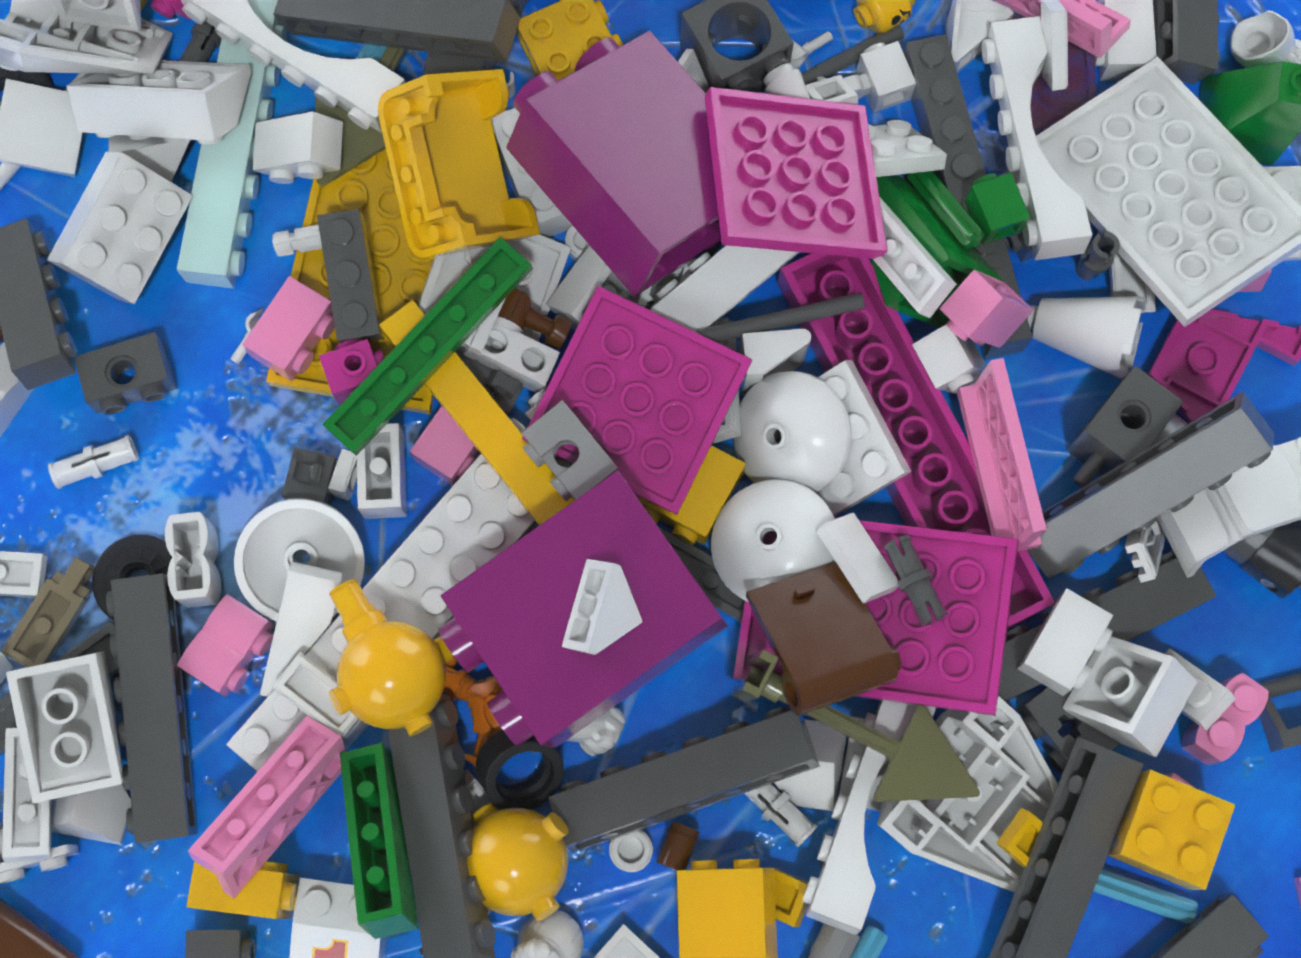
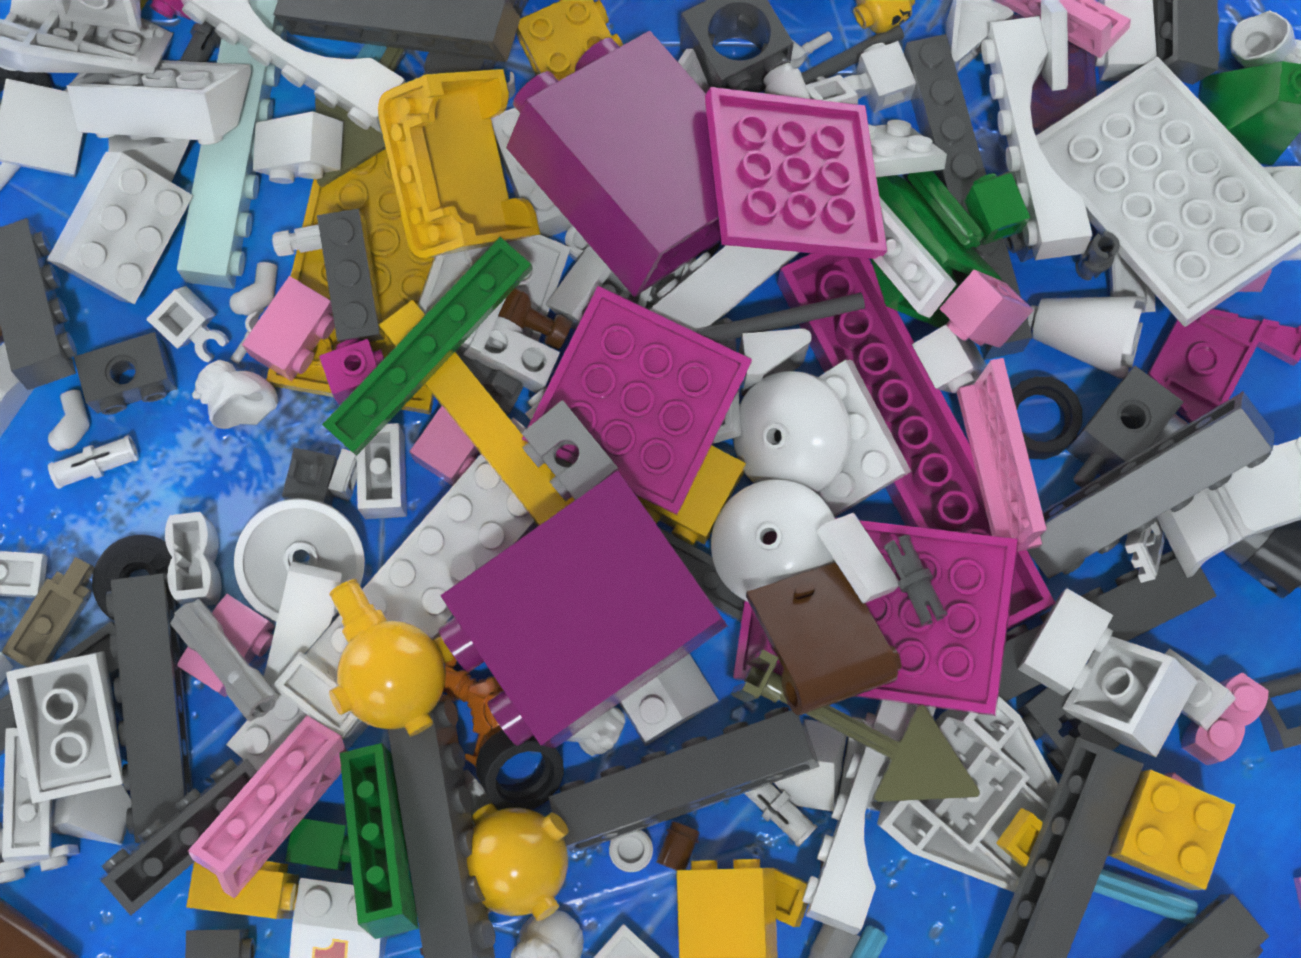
white slope [561,559,643,655] -> none
none -> white arm [48,390,89,451]
none -> dark grey brick [99,758,257,916]
none -> white brick [146,286,229,362]
none -> light grey axle [170,599,280,722]
none -> white hair [192,360,278,429]
none -> white arm [230,262,277,316]
none -> green brick [285,819,351,871]
none -> white slope [620,654,719,746]
none -> black tyre [1012,376,1082,460]

